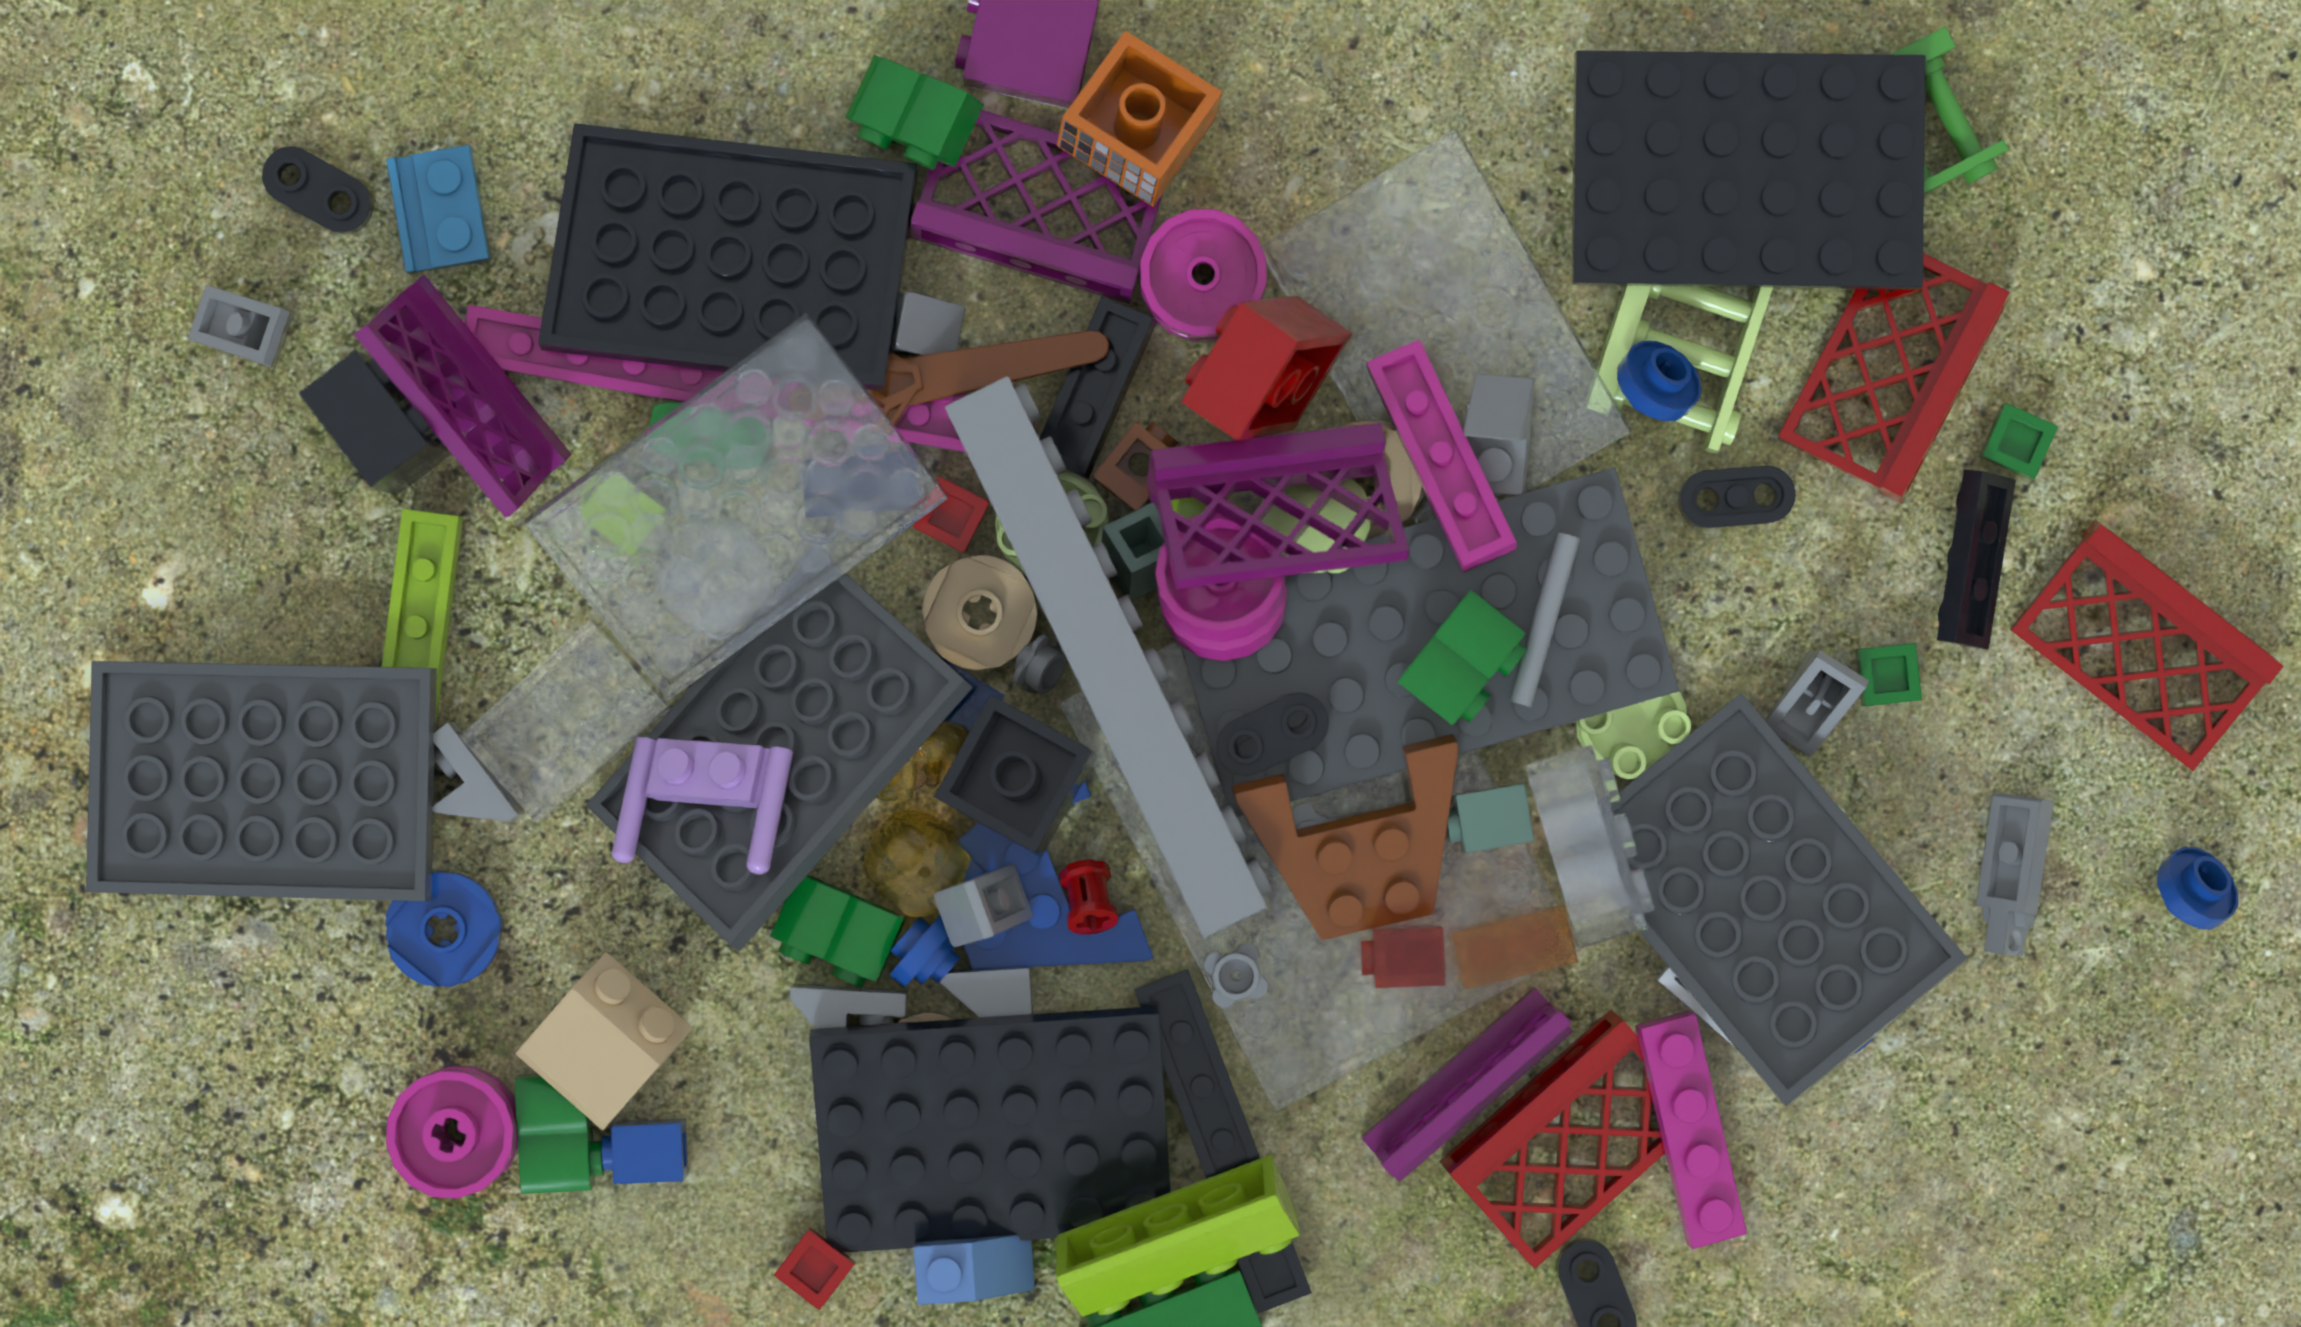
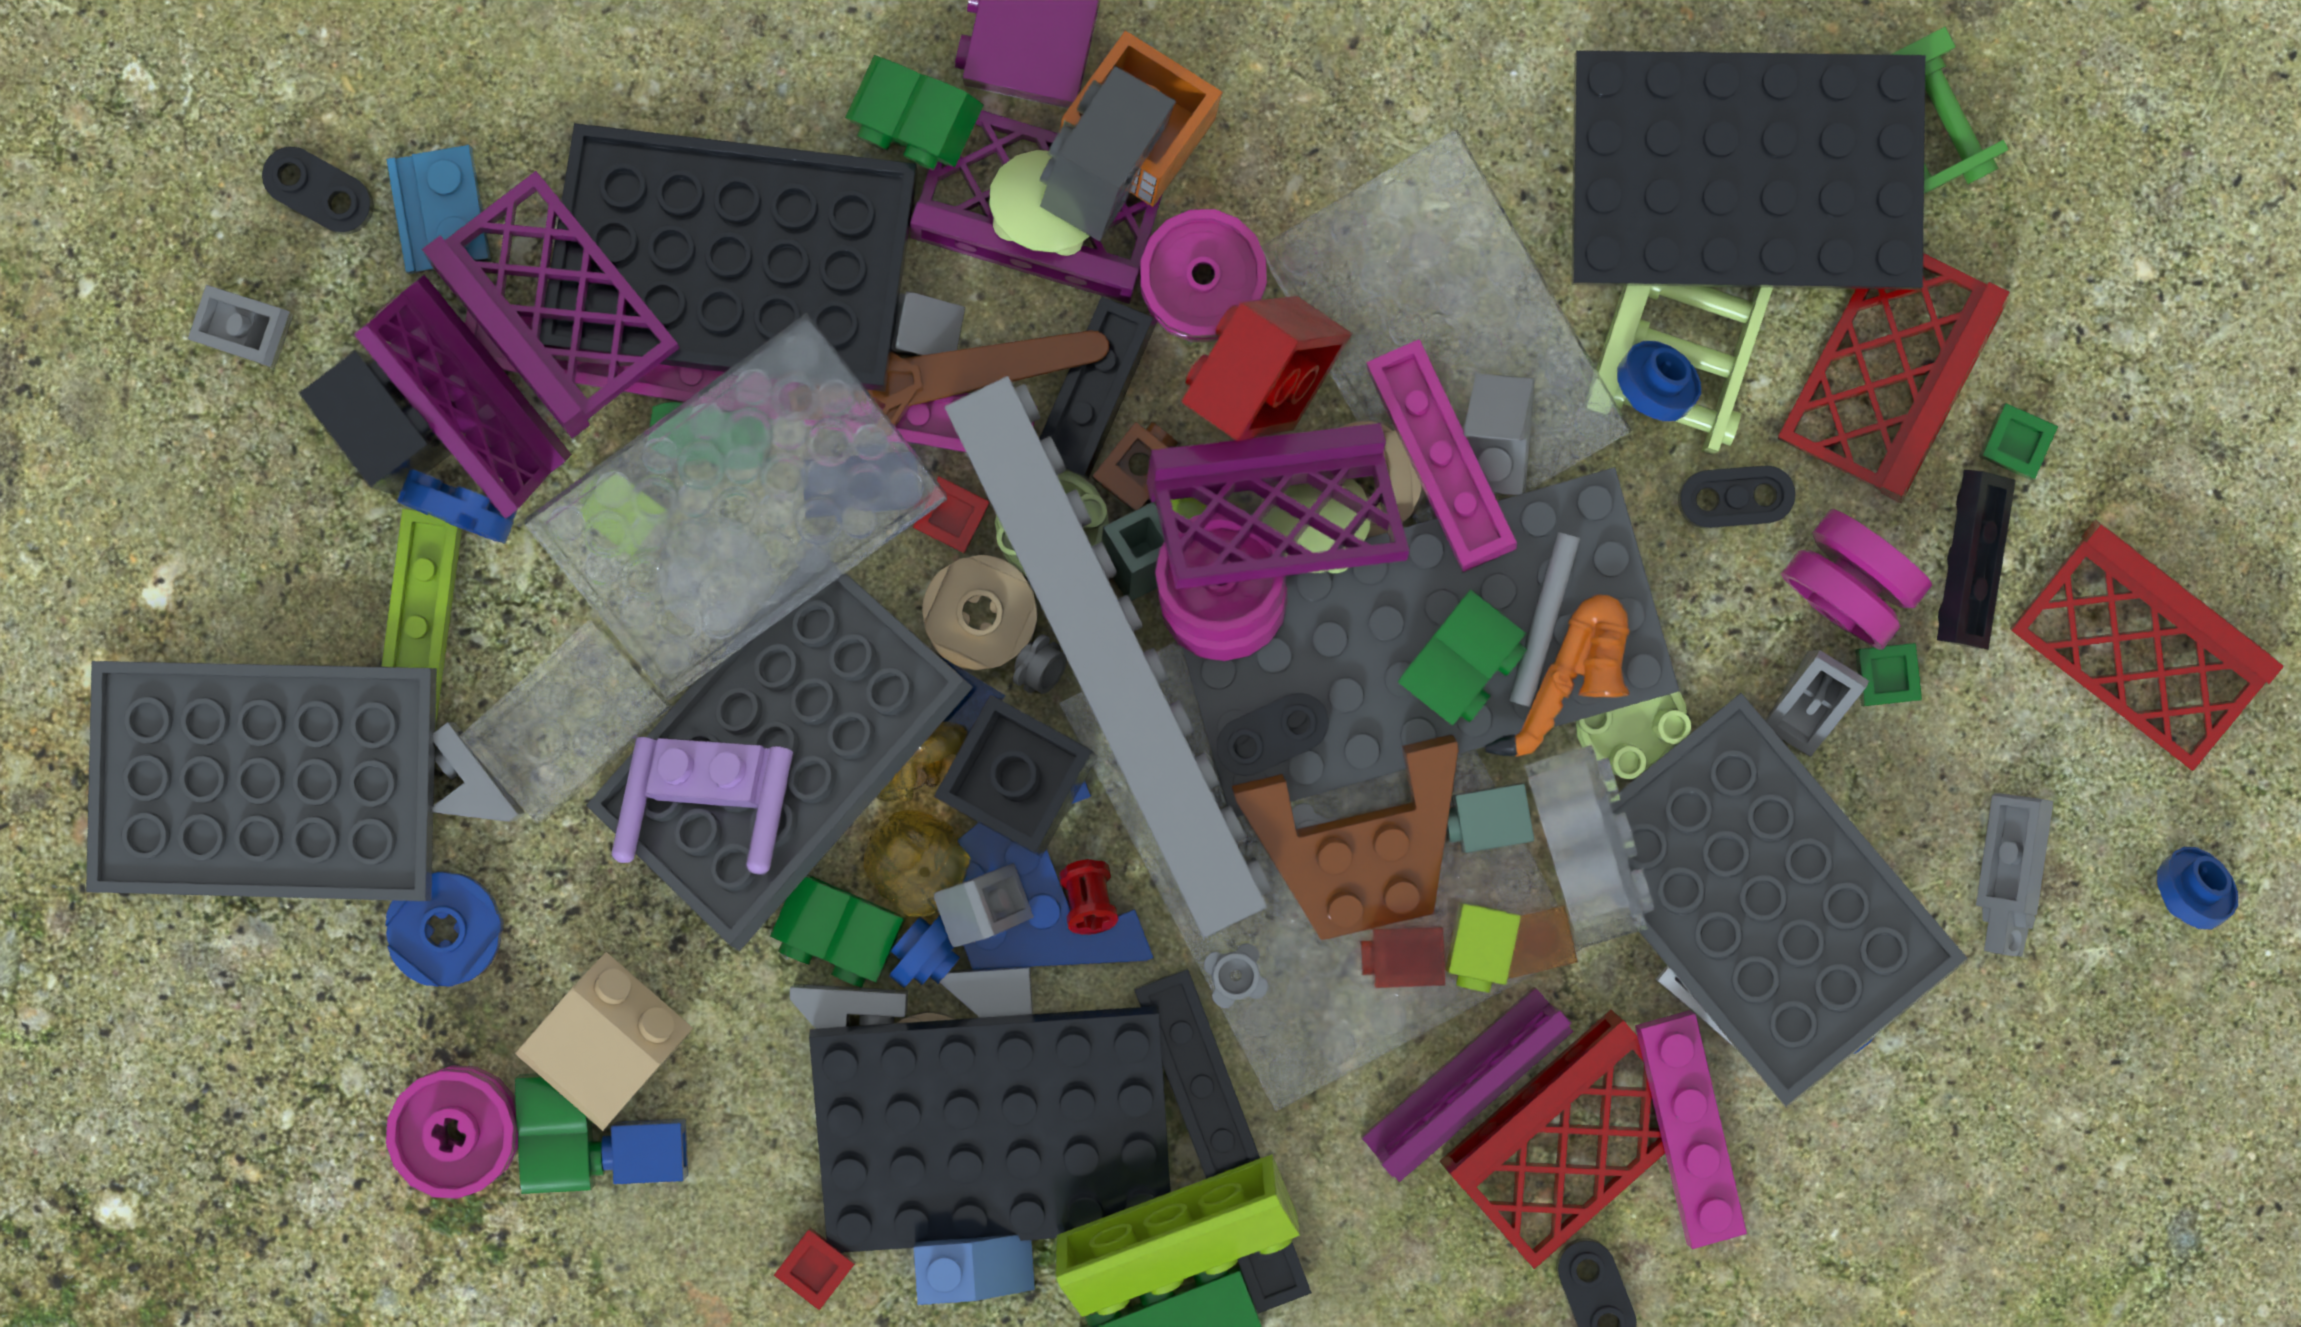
none -> blue plate [396,469,517,544]
none -> magenta fence [422,171,679,439]
none -> yellowish green dish [989,150,1090,256]
none -> dark grey brick [1039,66,1176,241]
none -> lime brick [1445,902,1521,993]
none -> orange piece [1485,594,1630,757]
none -> dark pink wheel [1780,509,1932,650]

